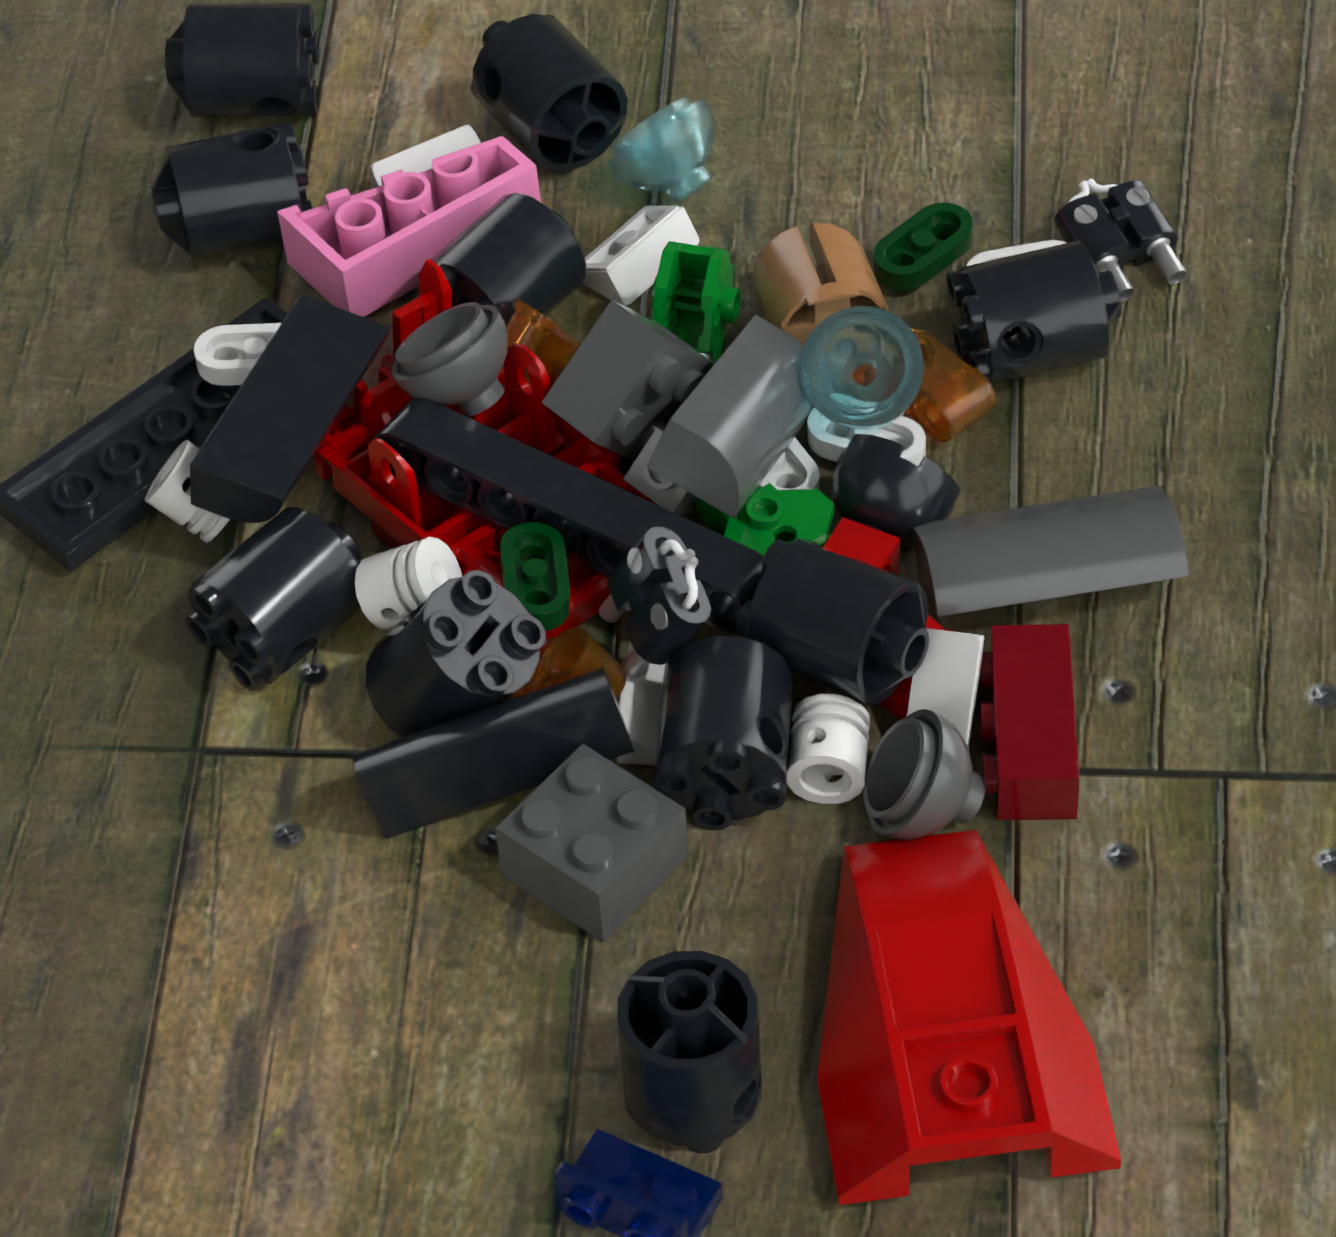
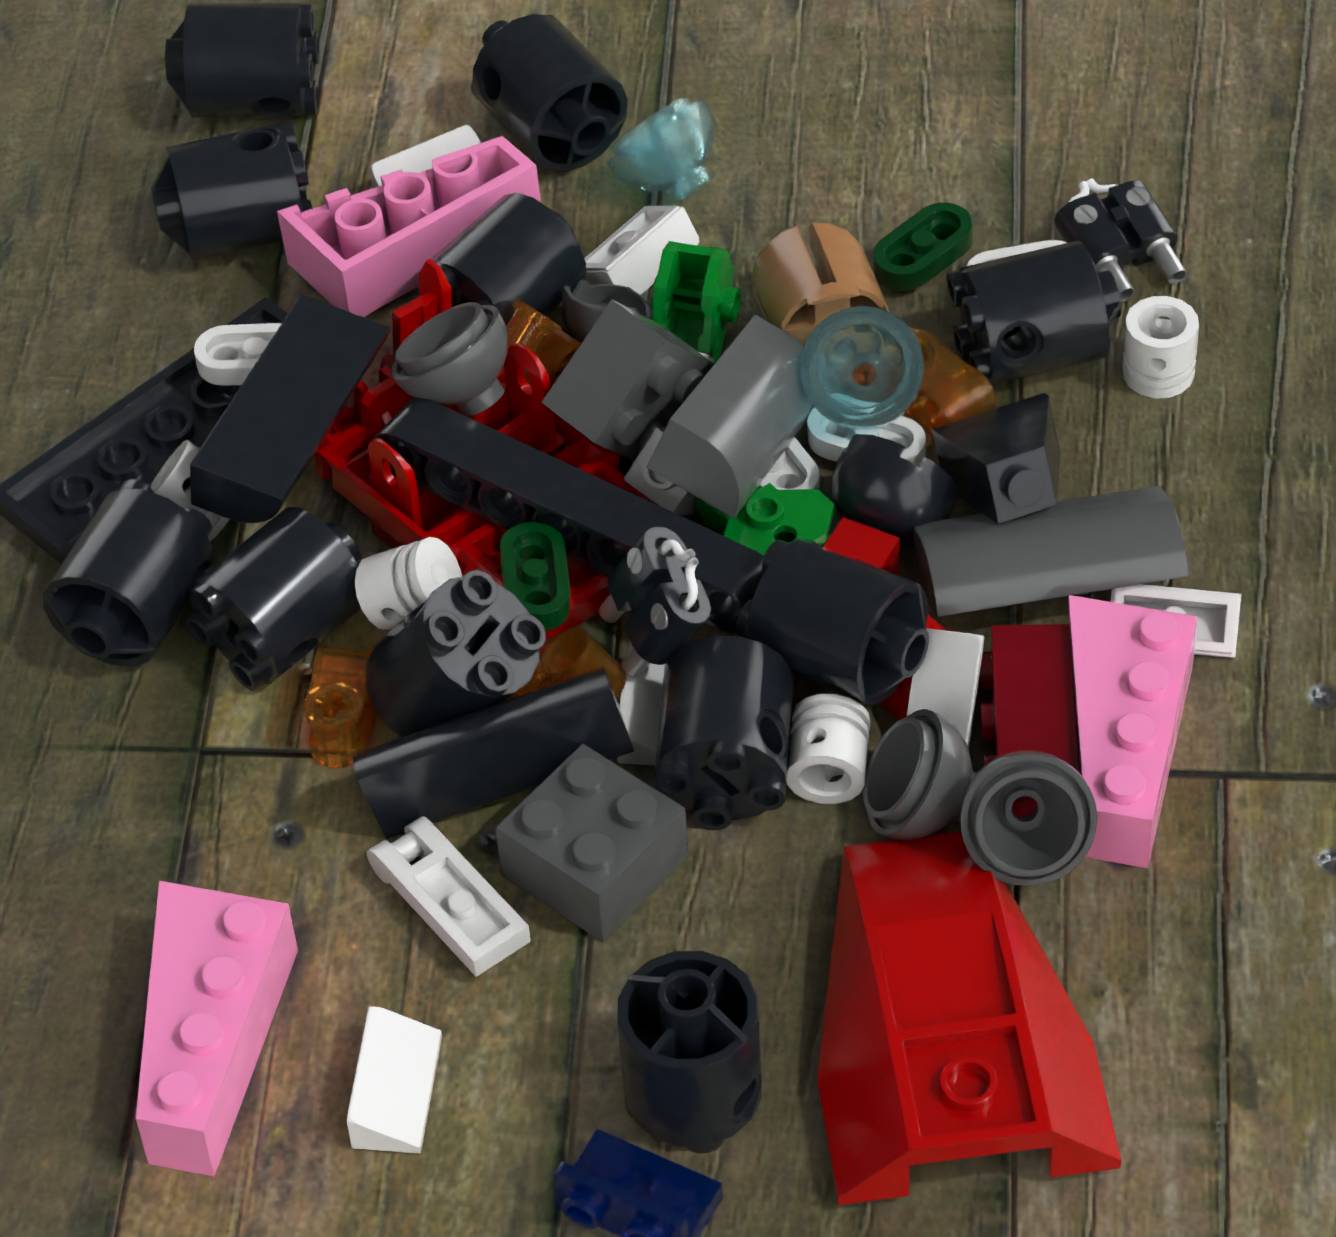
none -> black cylinder [43,479,212,667]
none -> bright pink wedge [136,881,298,1177]
none -> clear orange piece [304,646,377,768]
none -> white slope [347,1006,442,1154]
none -> white plate [366,816,531,977]
none -> dark grey hair [562,280,653,345]
none -> black slope [932,393,1061,524]
none -> dark grey piece [960,750,1097,886]
none -> bright pink wedge [1067,595,1197,869]
none -> white slope [1111,584,1241,658]
none -> white piece [1122,296,1199,398]

